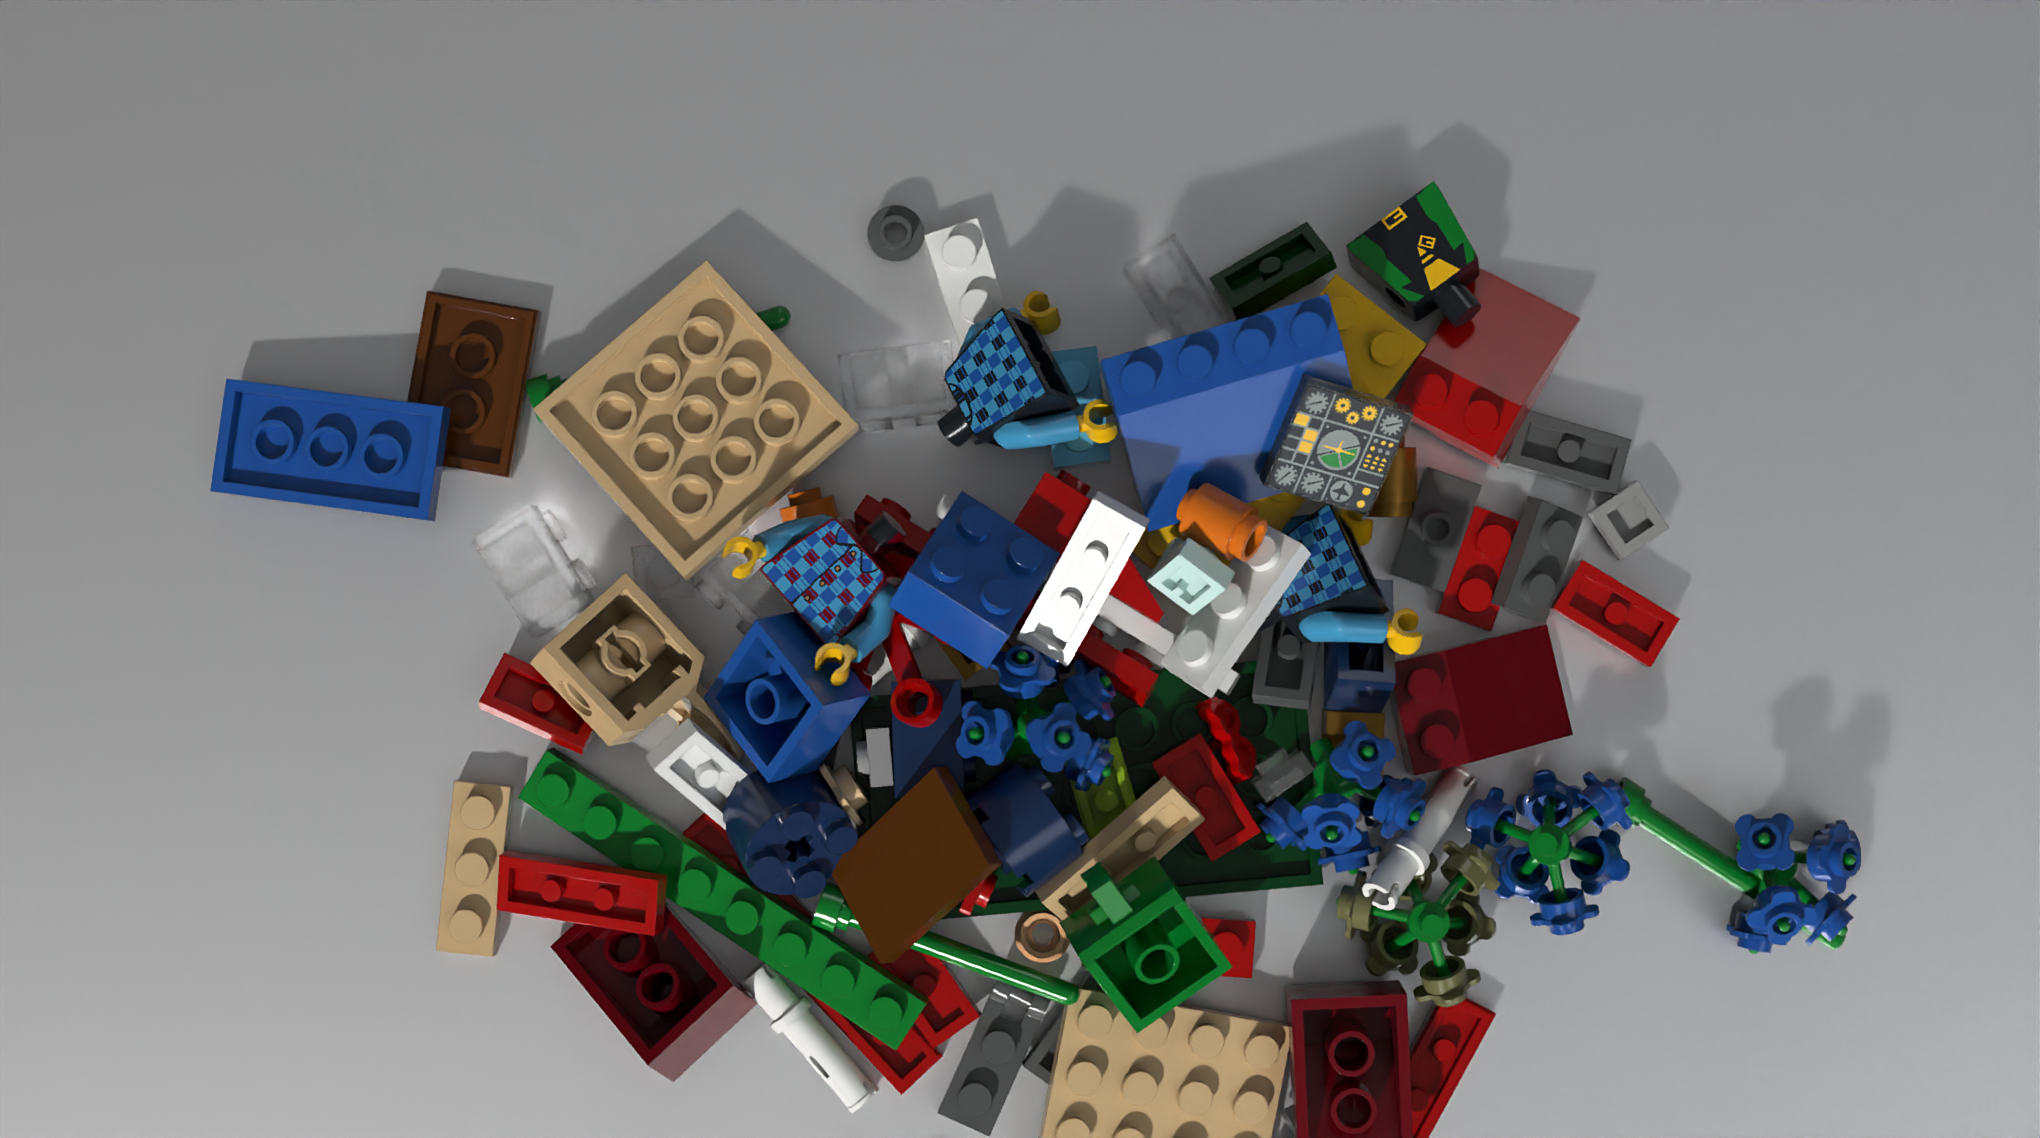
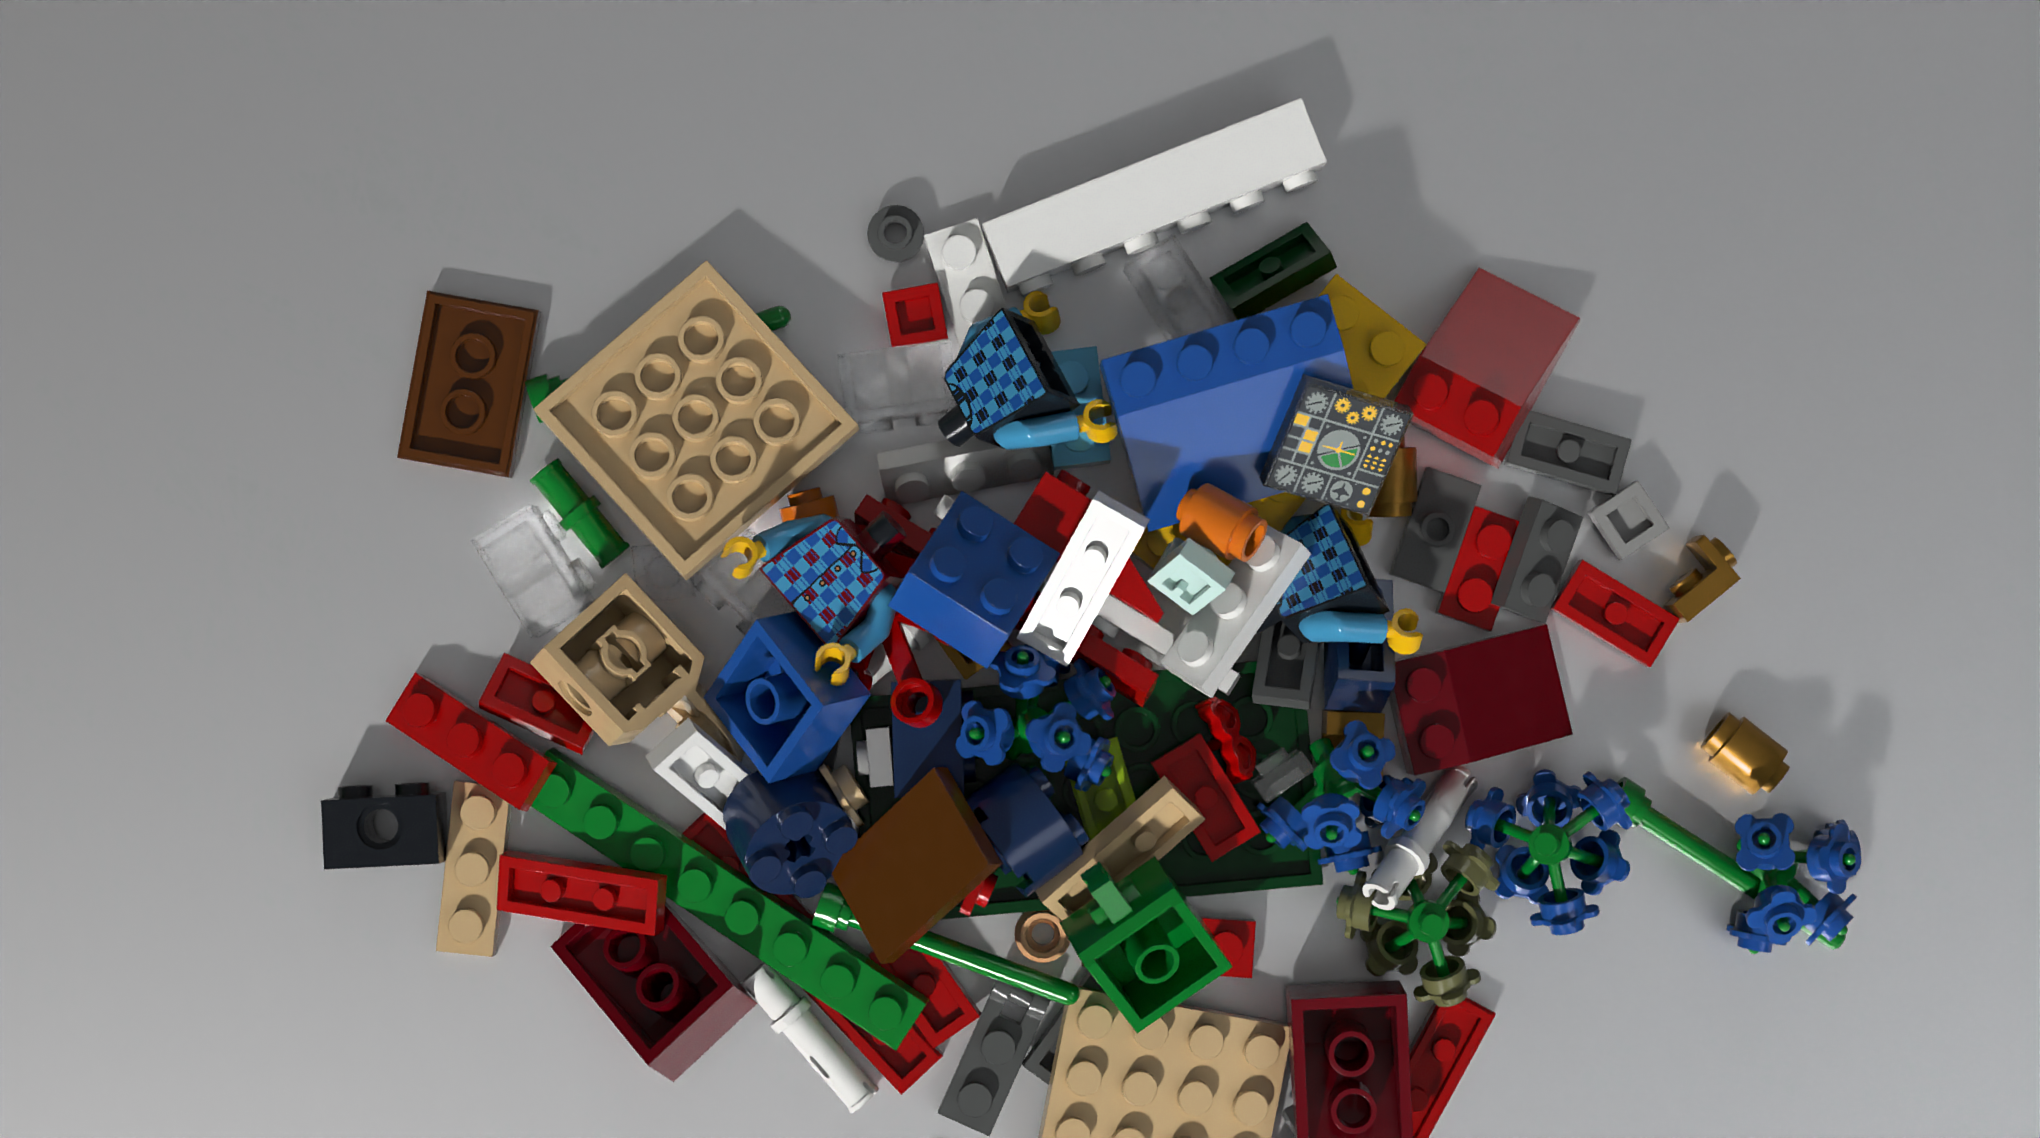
blue plate [210,379,451,522] -> none
torso [1346,181,1482,327] -> none
none -> black brick [321,782,448,870]
none -> red plate [385,673,557,812]
none -> green pin [530,458,630,569]
none -> white plate [876,436,1054,505]
none -> red plate [882,282,949,350]
none -> white brick [982,98,1327,297]
none -> pearl gold bracket [1663,535,1741,623]
none -> pearl gold brick [1701,712,1790,795]

